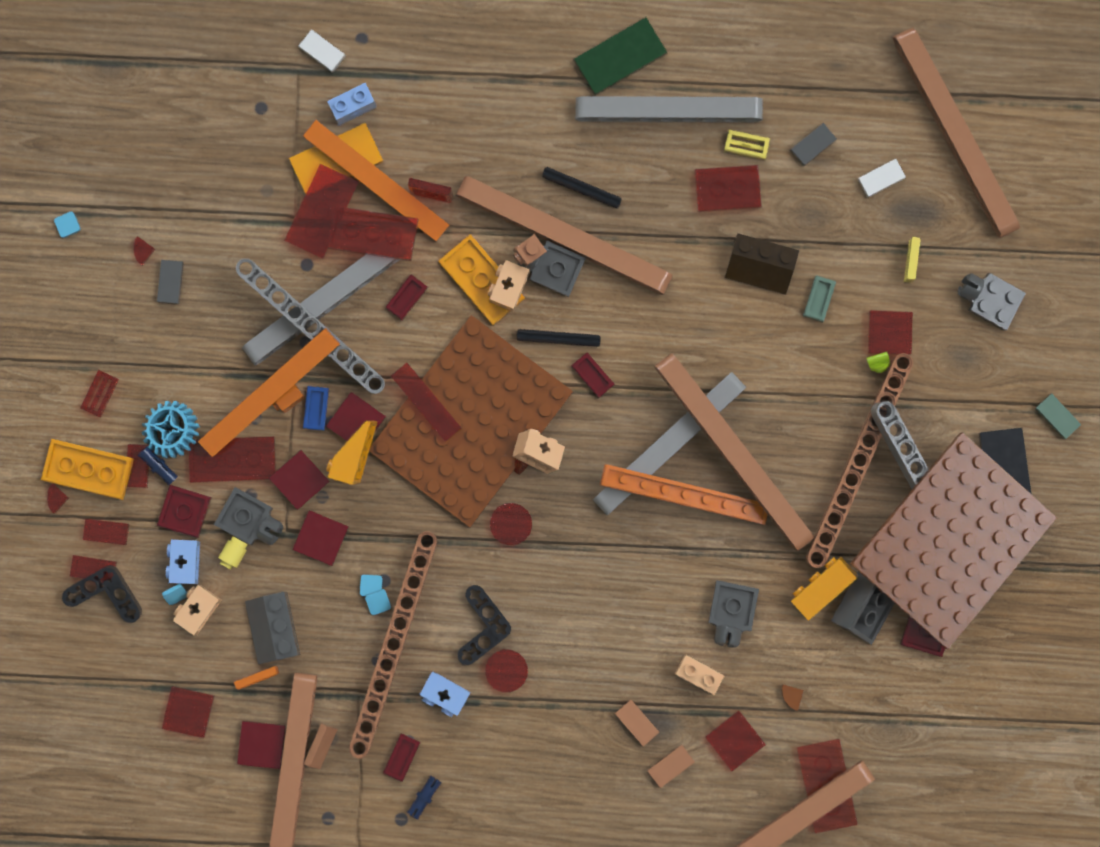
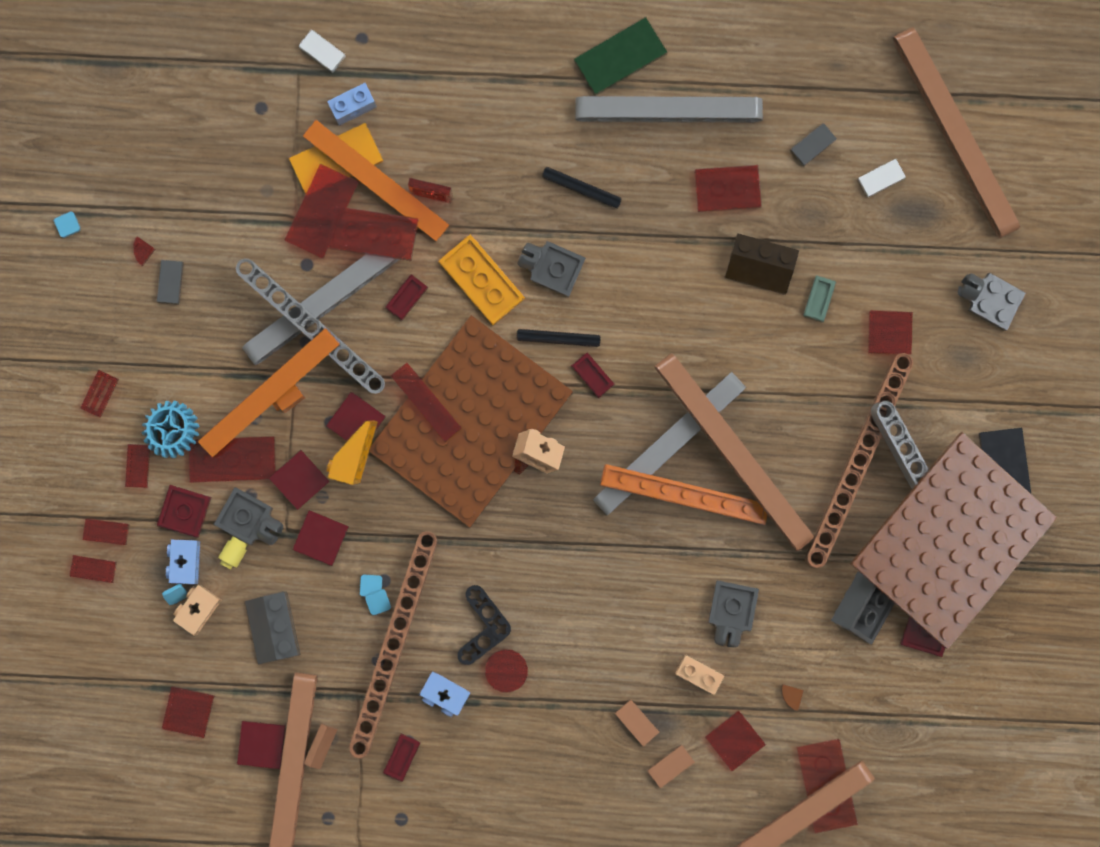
light orange tile [41,439,134,500] -> none
clear red tile [47,483,69,514] -> none
black beam [62,565,142,623] -> none
dark blue pin [137,446,178,486] -> none
orange tile [234,666,280,690] -> none
blue tile [303,386,329,431] -> none
dark blue pin [407,775,442,820] -> none
nougat beam [456,176,673,295] -> none
light nougat brick [488,260,530,312] -> none
clear red tile [490,503,532,546] -> none
nougat bracket [513,234,547,267] -> none
light yellow tile [724,130,770,160] -> none
light orange brick [791,556,858,621] -> none
lime plate [867,351,891,373] -> none
light yellow tile [904,237,921,283] -> none
sand green tile [1035,393,1081,440] -> none

